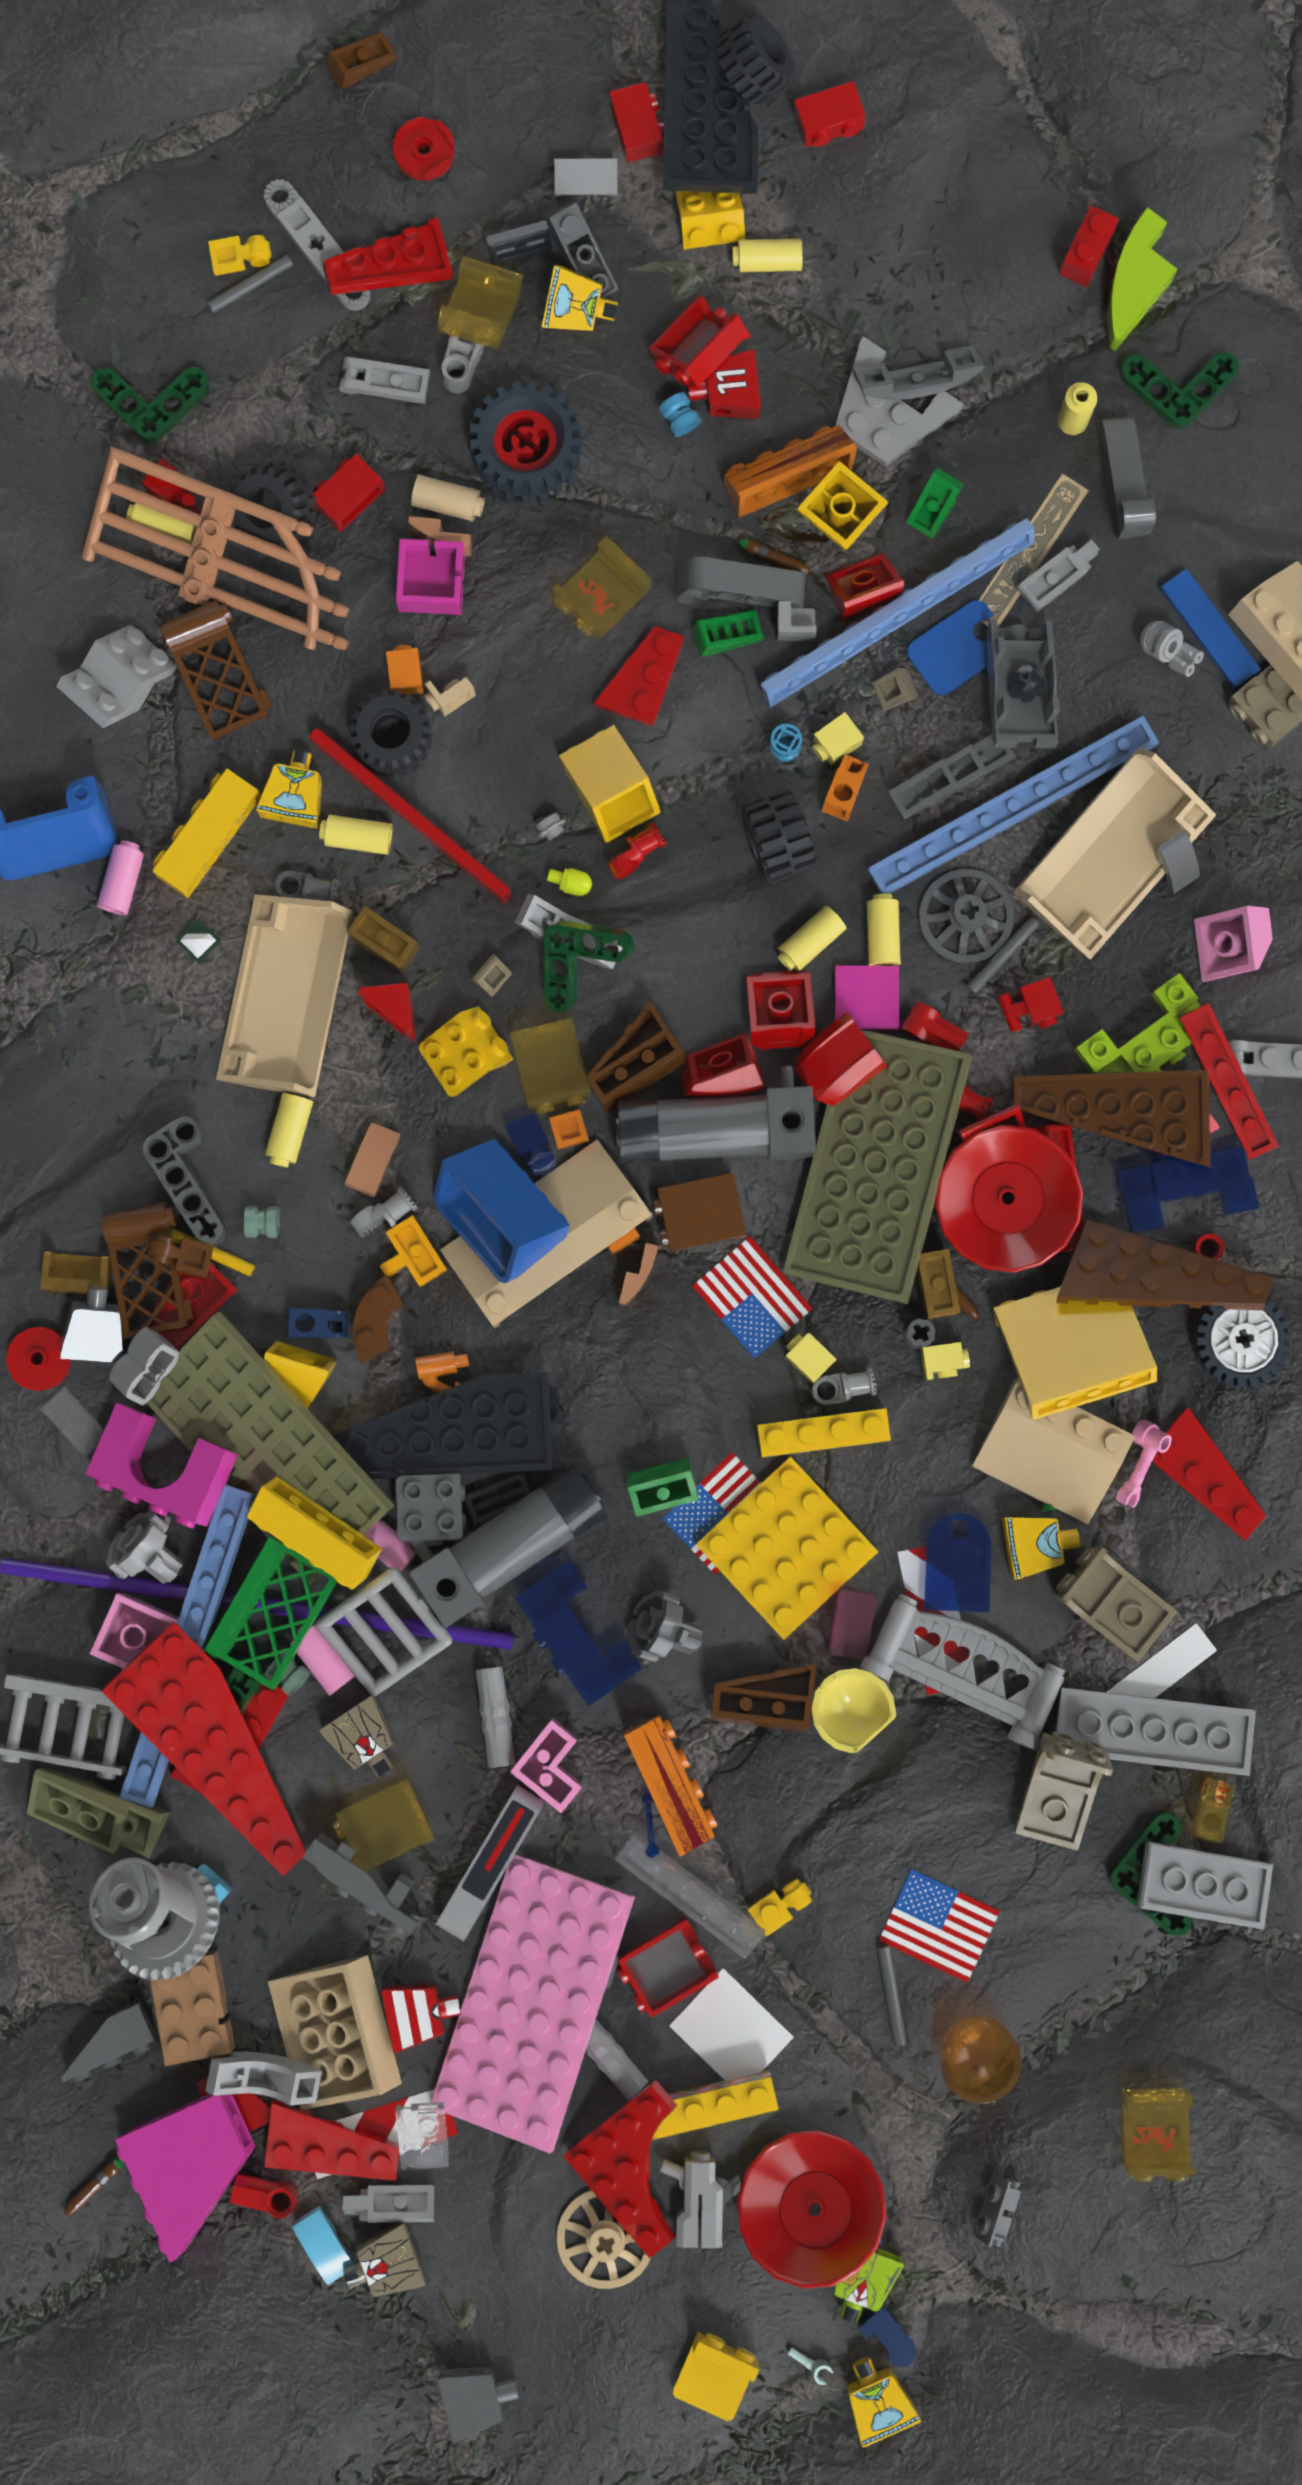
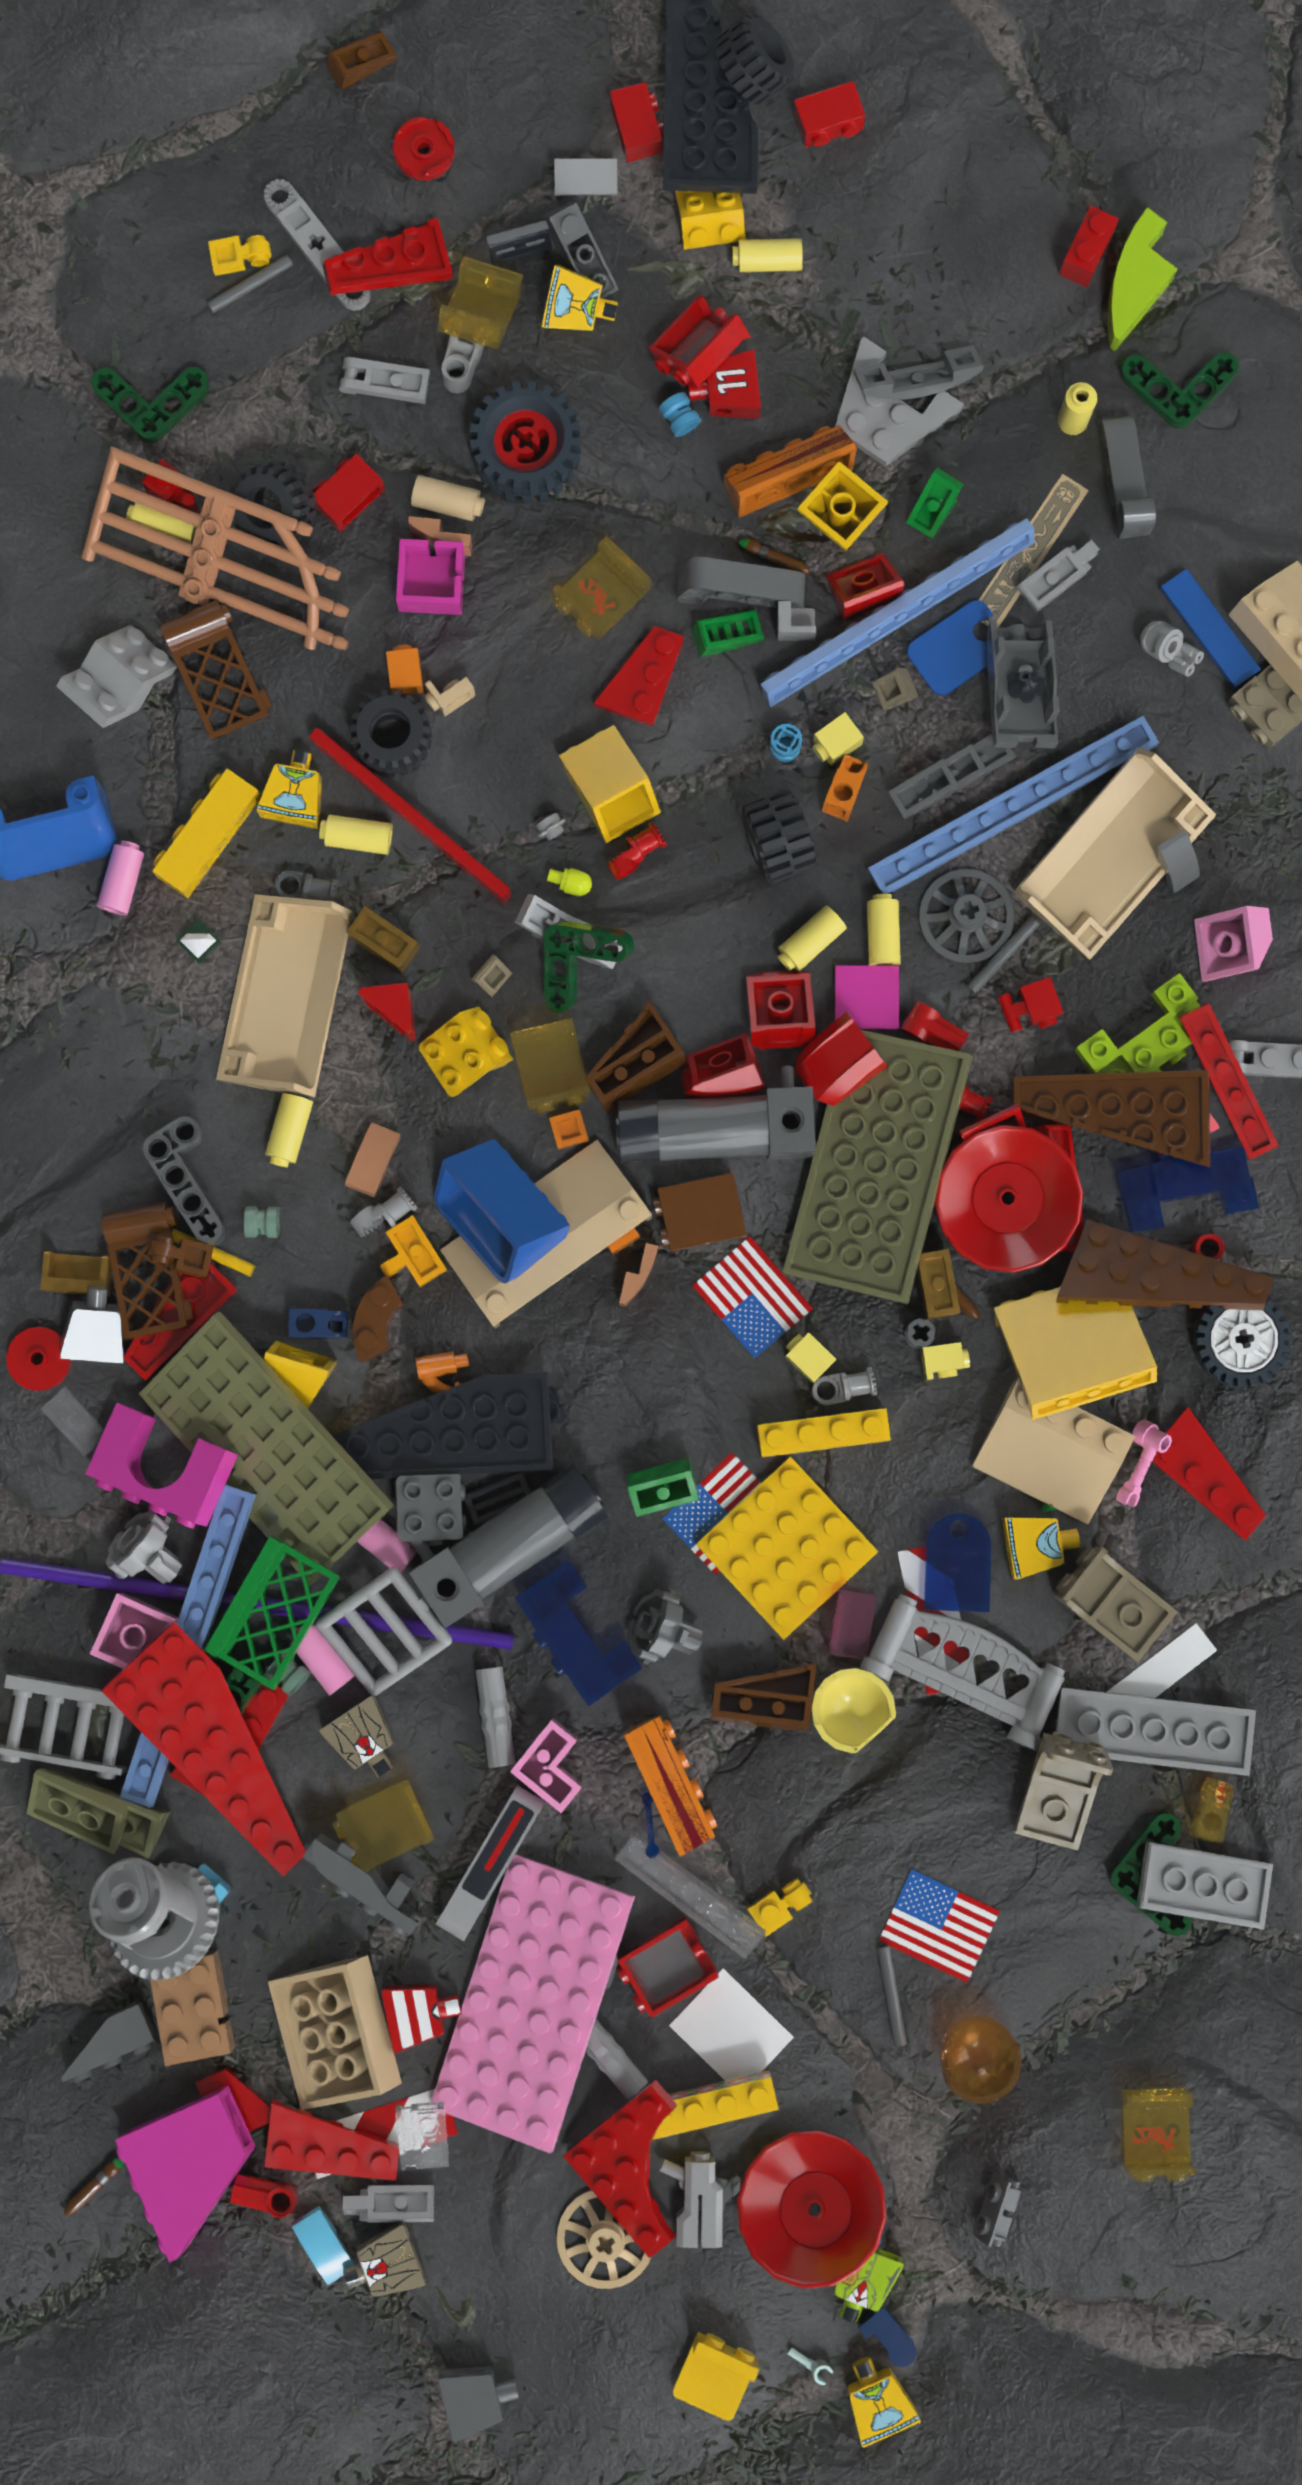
light grey brick [109,1327,180,1405] -> none
light grey arch [206,2052,322,2105] -> none
yellow brick [247,1477,382,1590] -> none
clear blue plate [505,1112,557,1177] -> none

